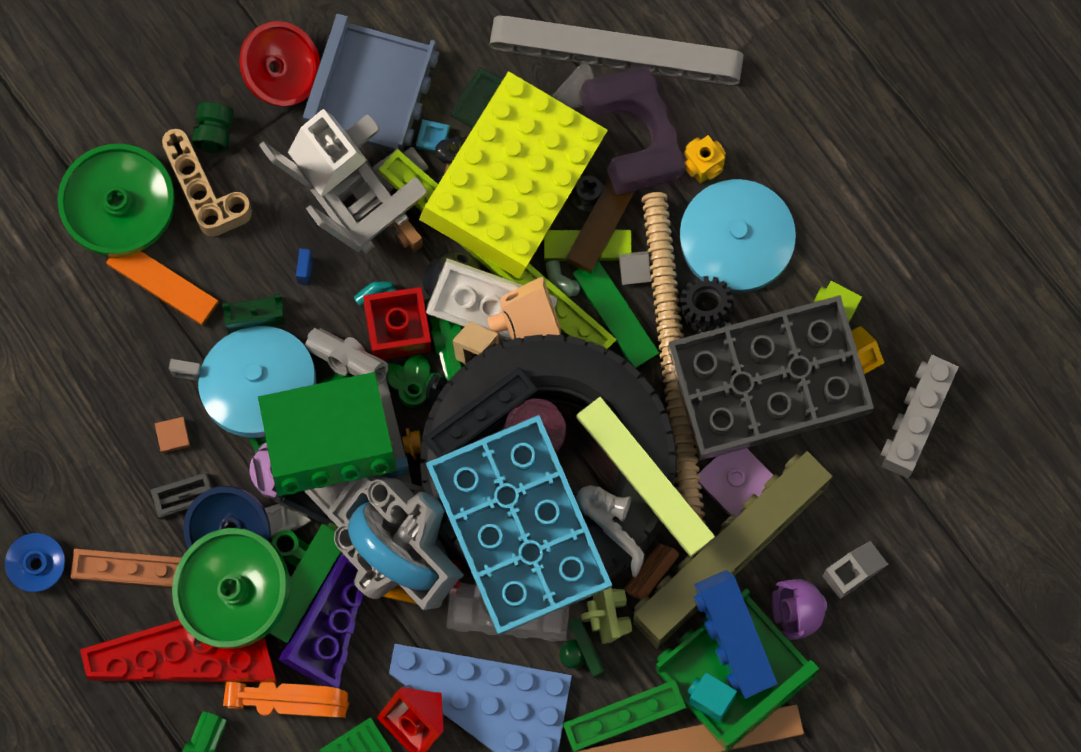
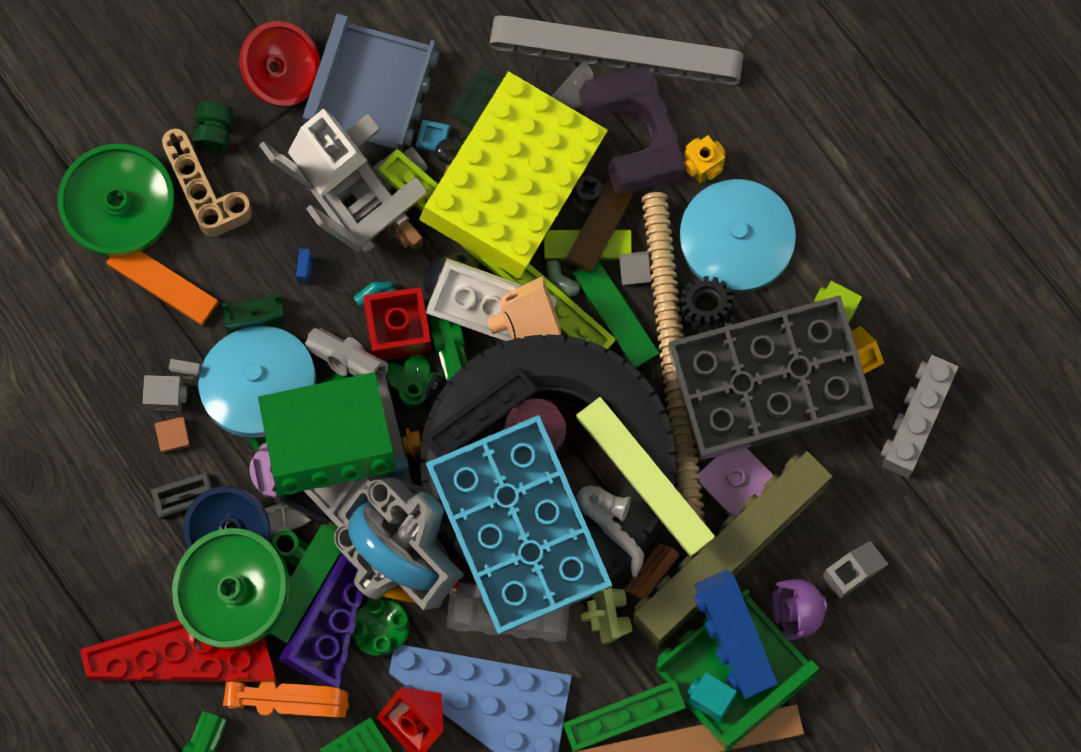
blue dish [5,533,65,592] -> none
nougat tile [71,549,181,588] -> none
tan panel [453,321,500,364] -> none
dark green tile [559,617,606,679] -> none
none -> light grey brick [142,375,187,412]
none -> green dish [351,598,410,656]

